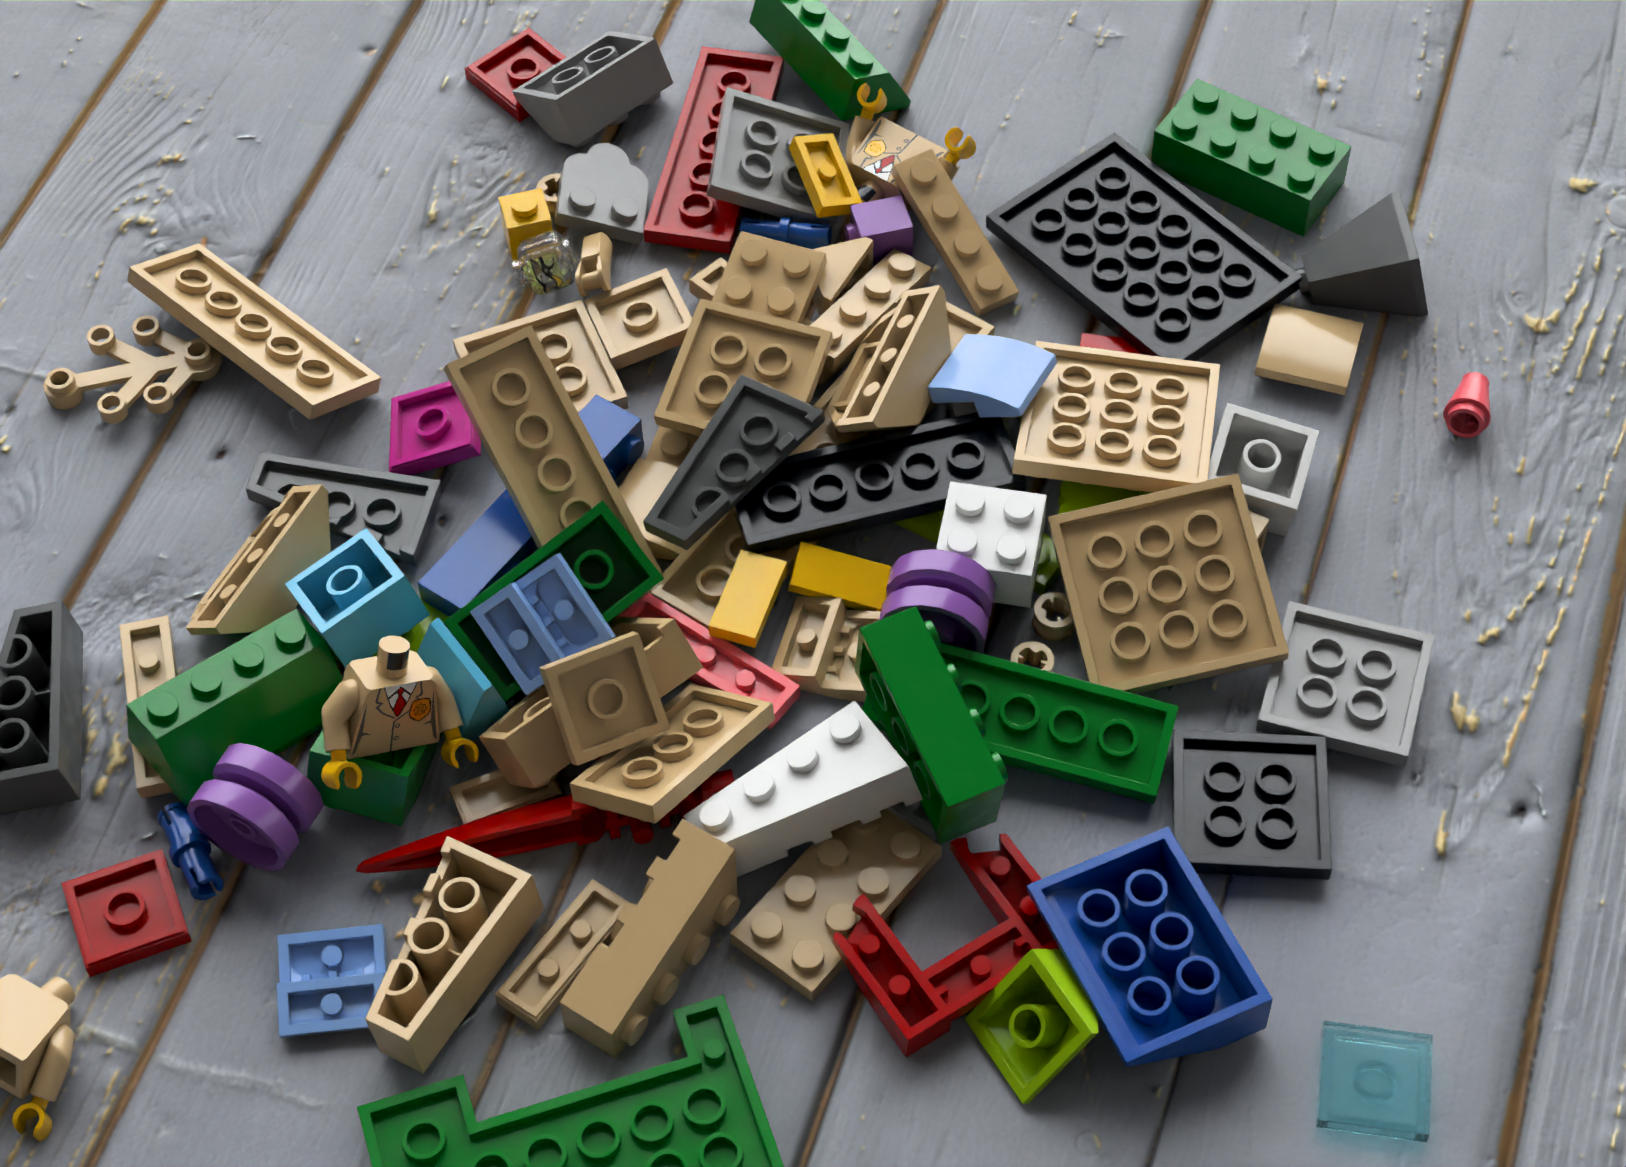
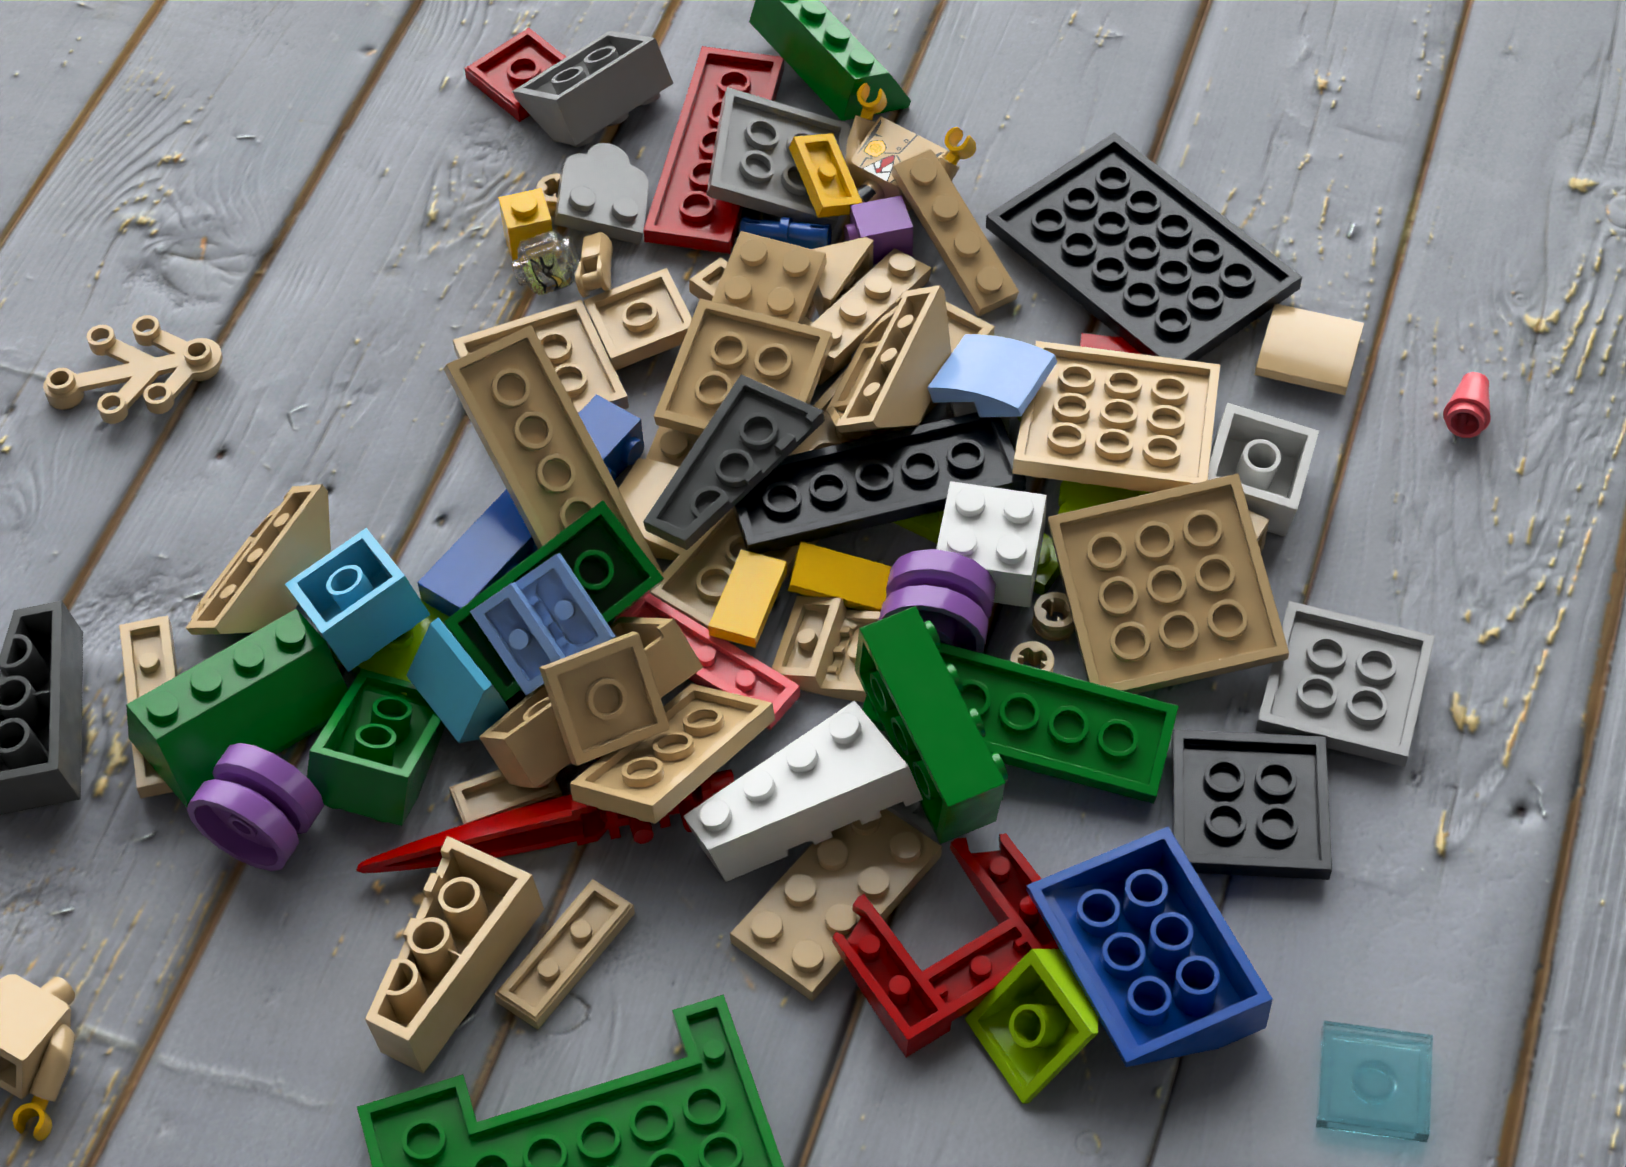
red tile [61,849,192,977] -> none
tan plate [128,243,381,420] -> none
blue pin [157,802,224,900] -> none
wing [245,452,443,566] -> none
light blue slope [276,924,388,1038] -> none
tan torso [321,635,479,790] -> none
dark pink tile [389,381,481,476] -> none
tan wedge [560,818,740,1059] -> none
green brick [1151,79,1352,237] -> none
dark grey slope [1295,191,1428,317] -> none

